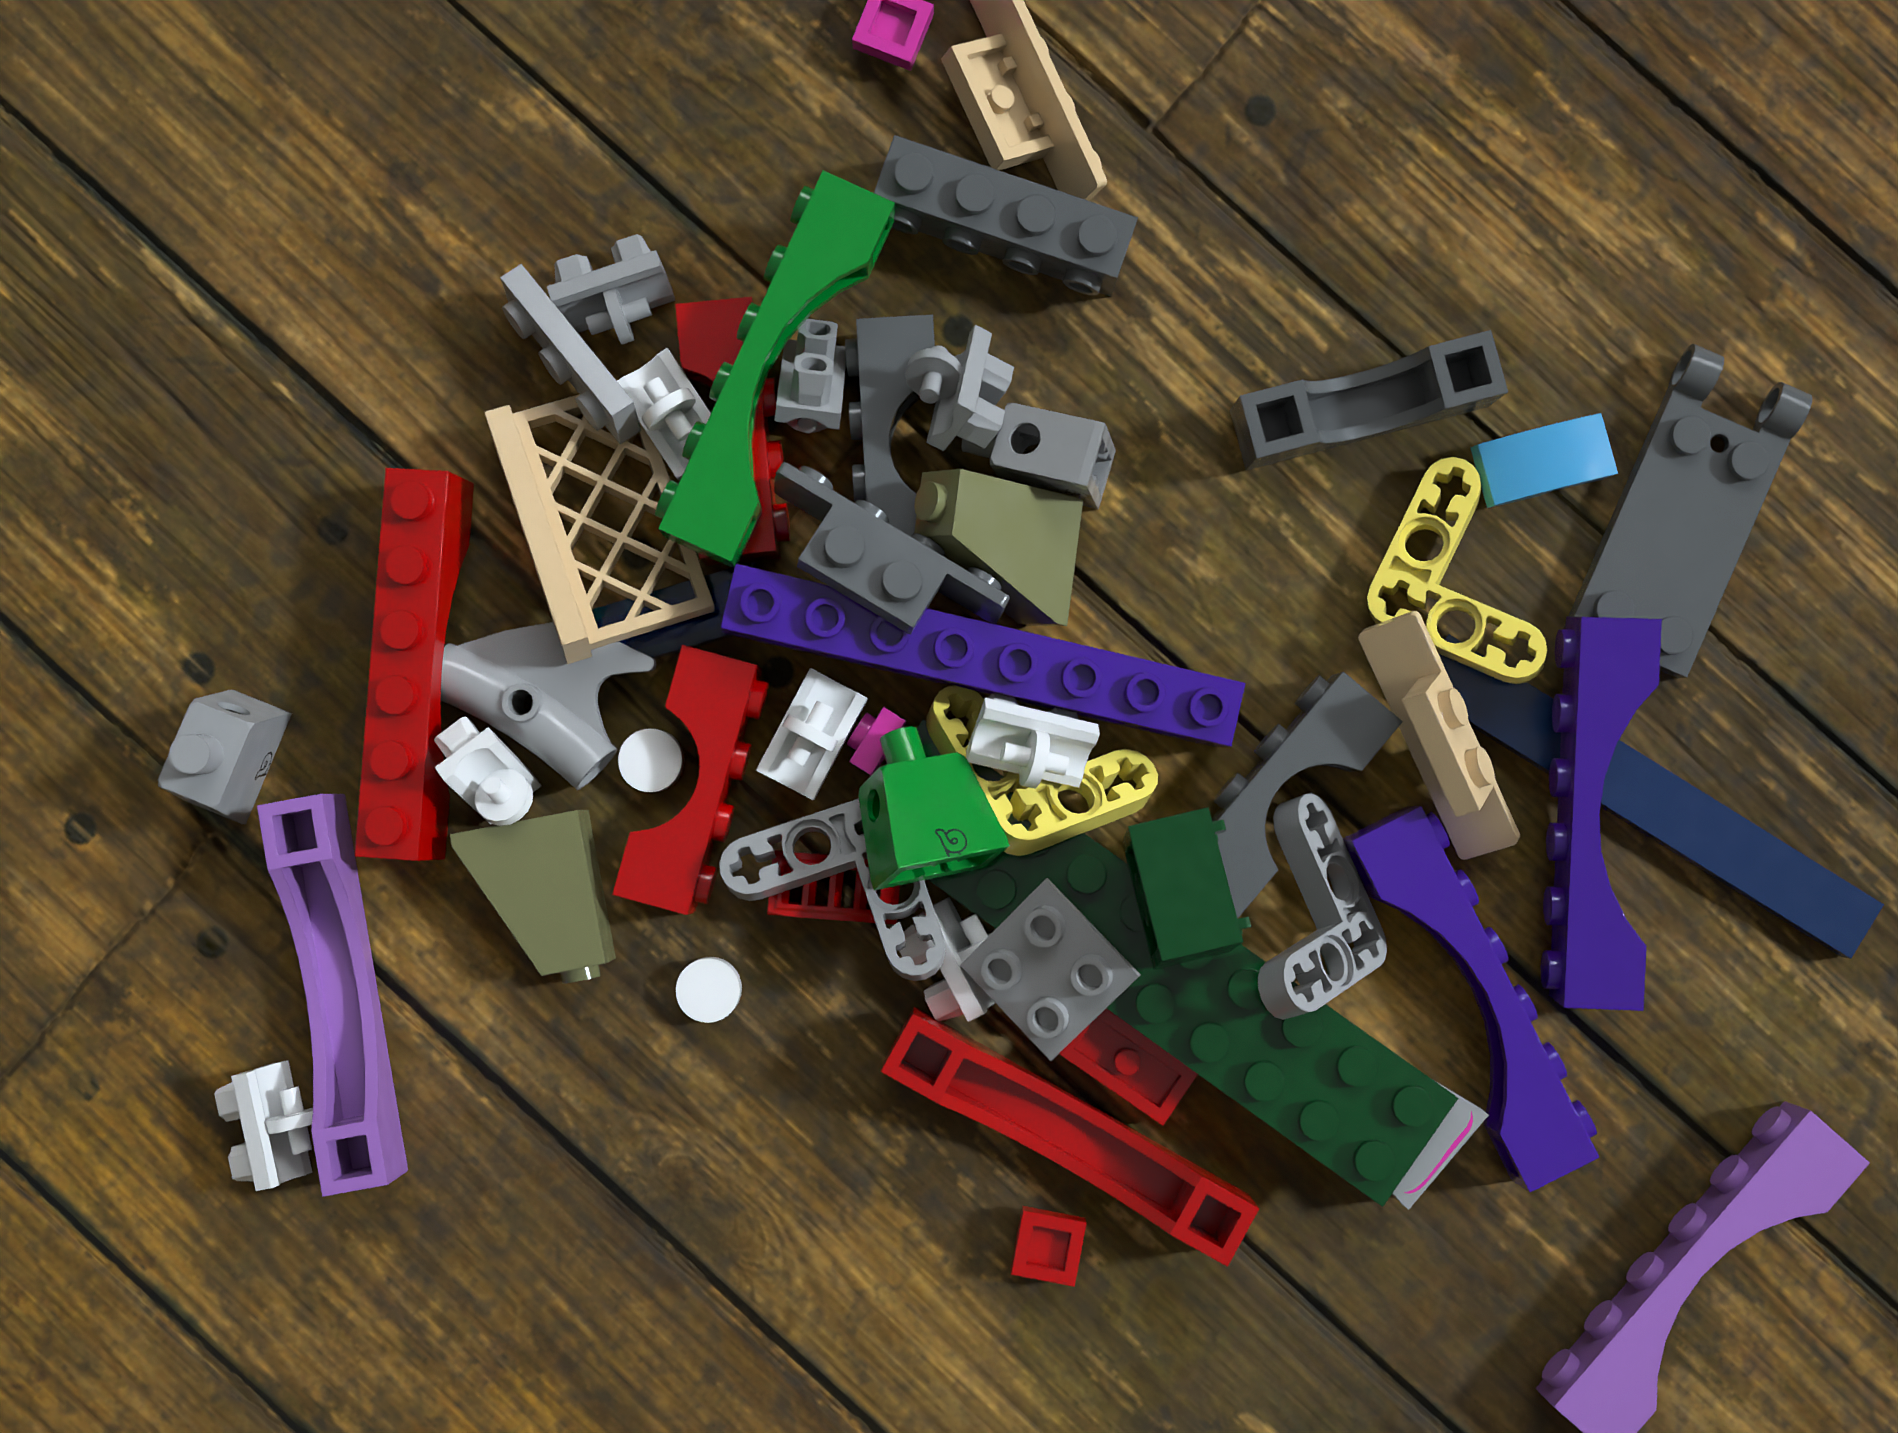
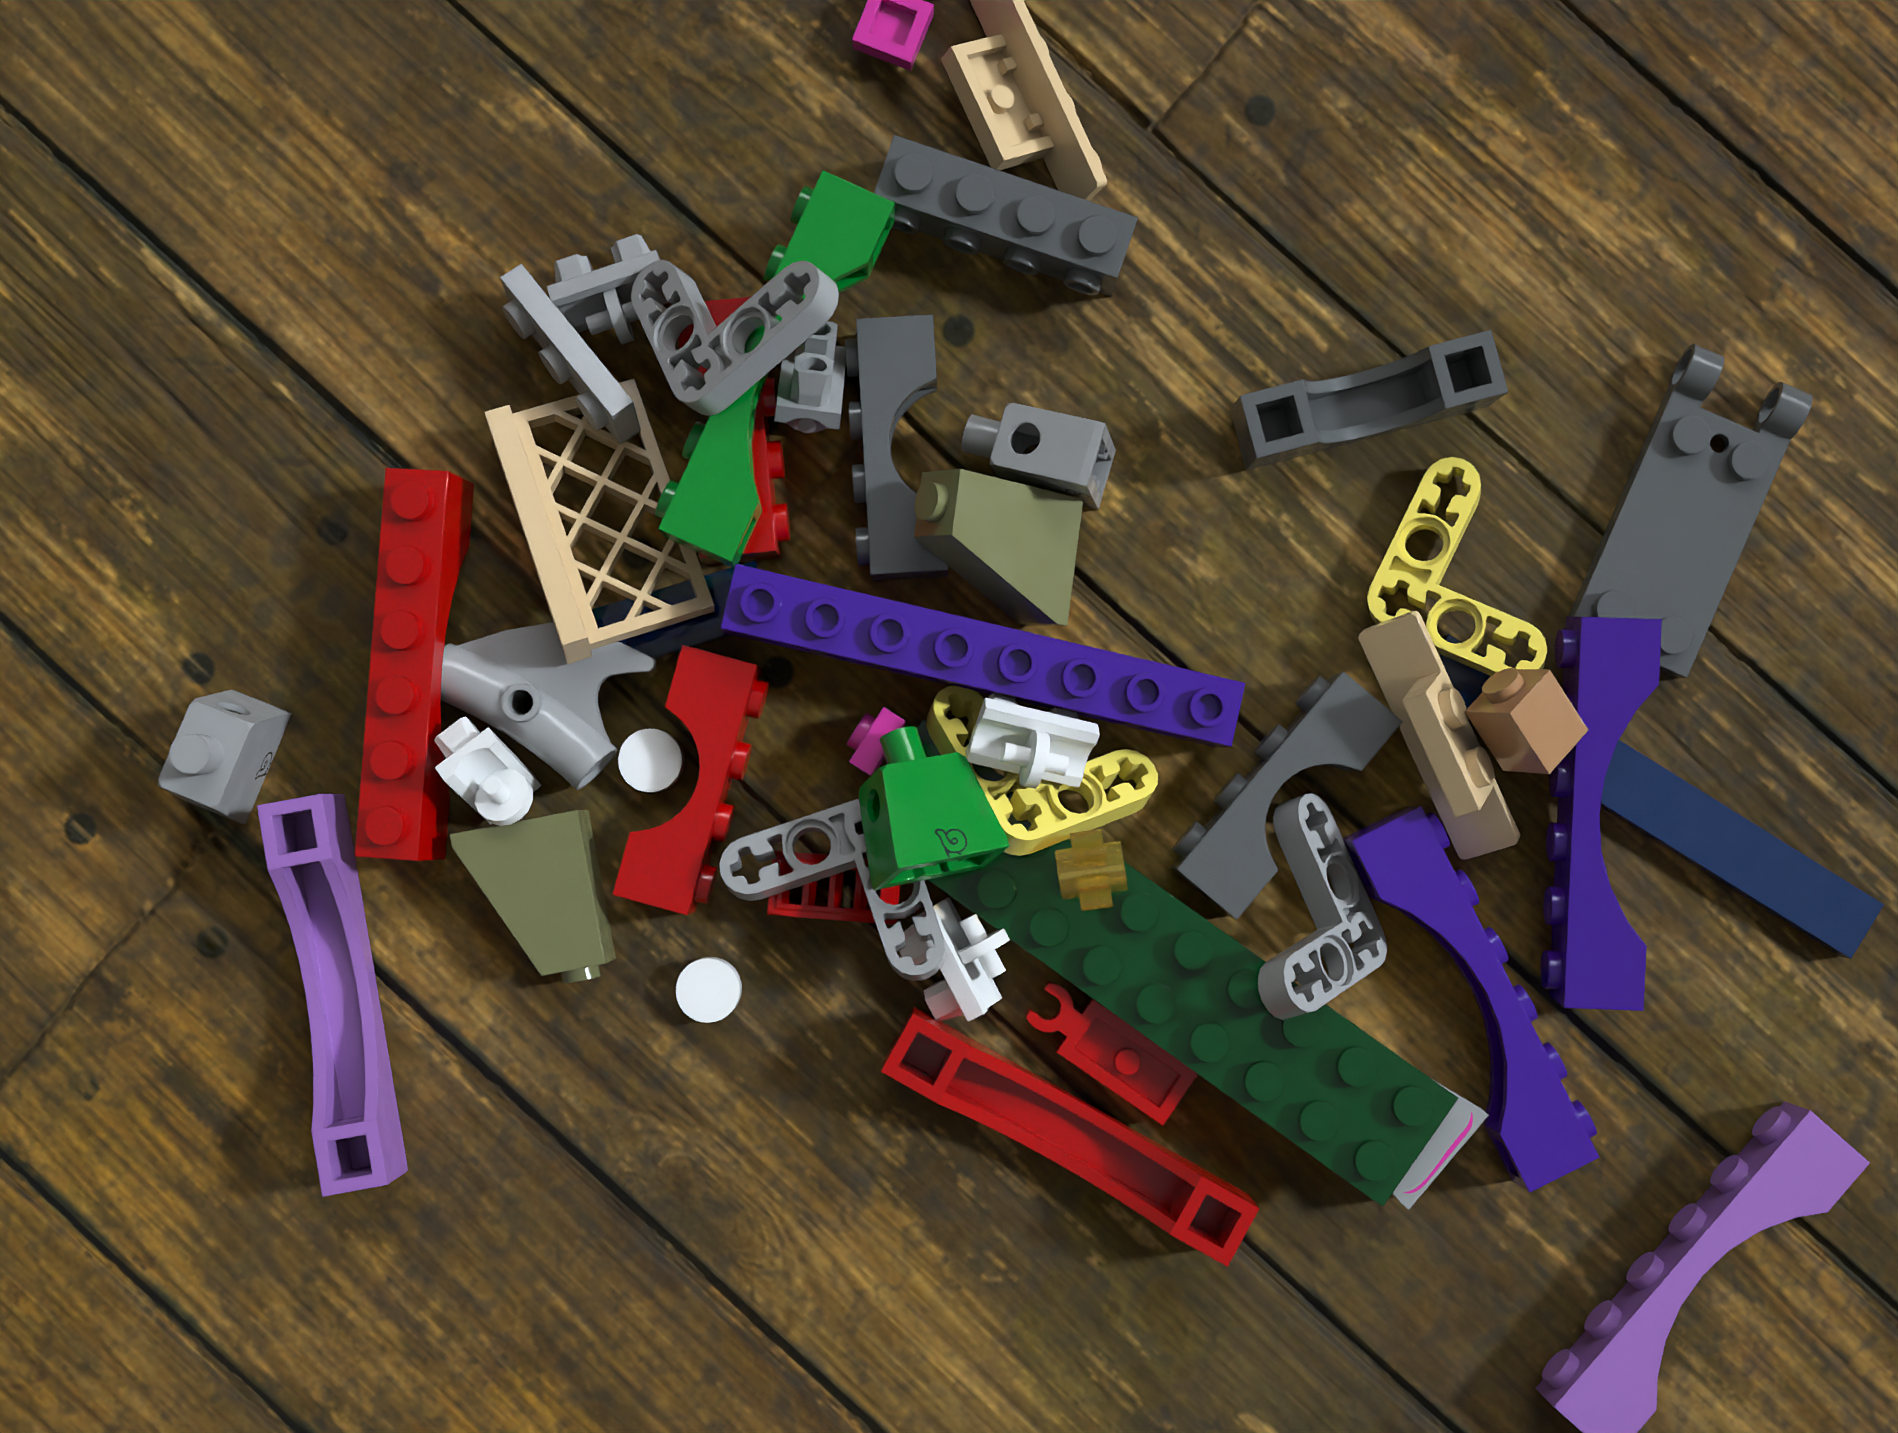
white hips [214,1060,313,1191] -> none
white hips [617,348,711,481] -> none
white hips [756,668,868,800] -> none
dark grey bracket [774,462,1010,635] -> none
light grey hips [905,325,1014,451] -> none
light grey hinge [960,878,1141,1061] -> none
red plate [1010,1205,1087,1287] -> none
dark green container [1122,807,1252,970] -> none
dark azure slope [1470,413,1618,508] -> none
none -> light grey beam [631,260,839,416]
none -> clear yellow gear [1055,829,1128,911]
none -> medium nougat brick [1465,668,1588,774]

